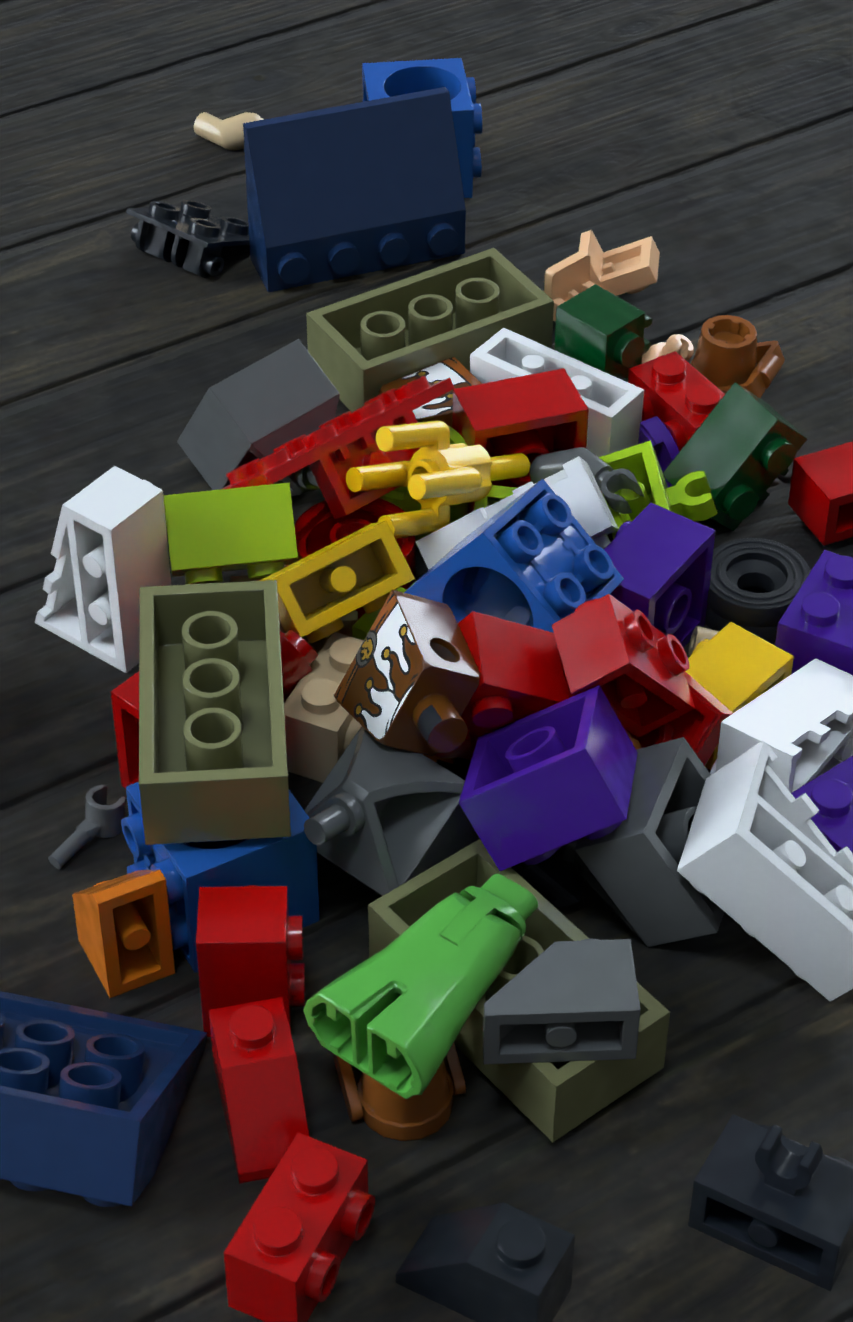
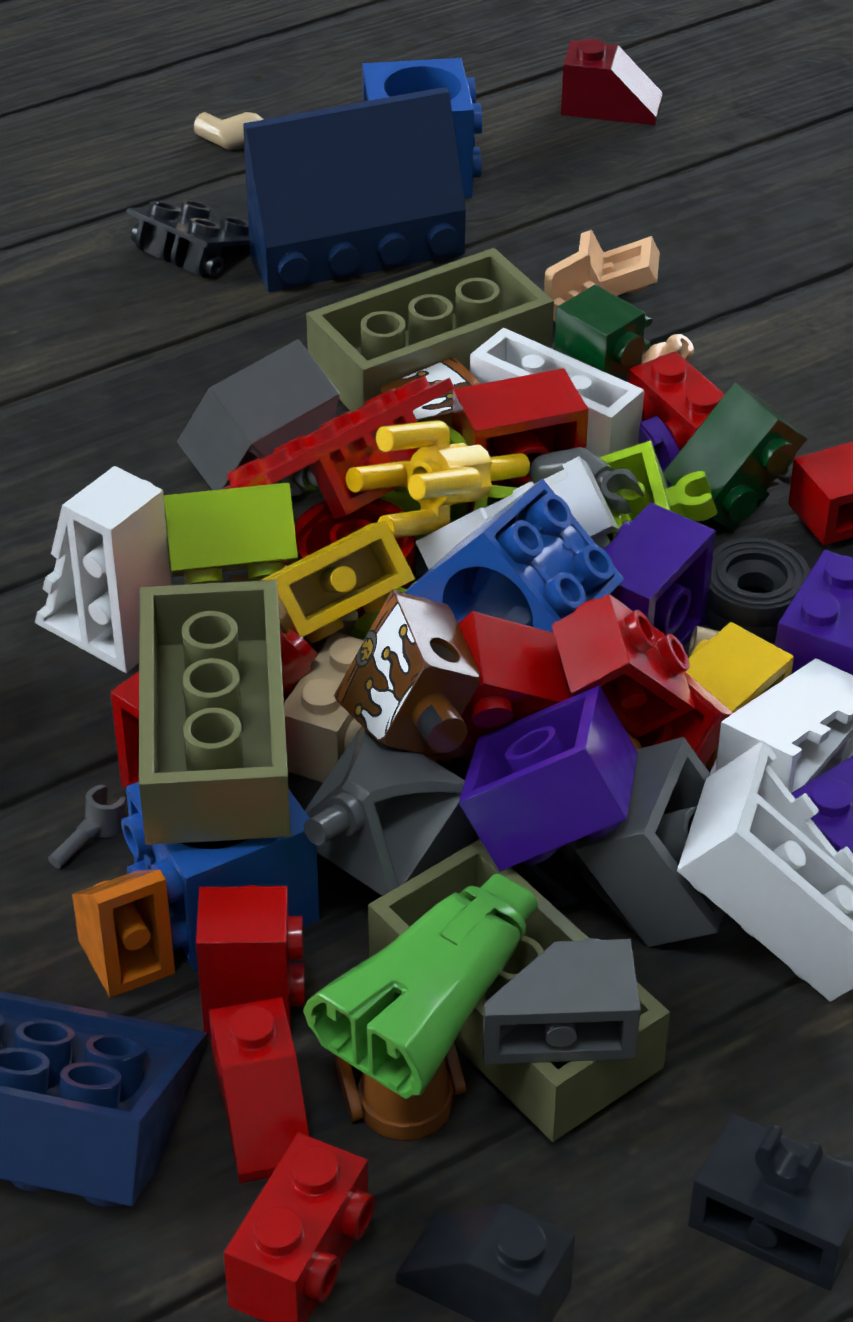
dark orange piece [690,315,785,398] -> none
none -> dark red slope [561,39,663,126]

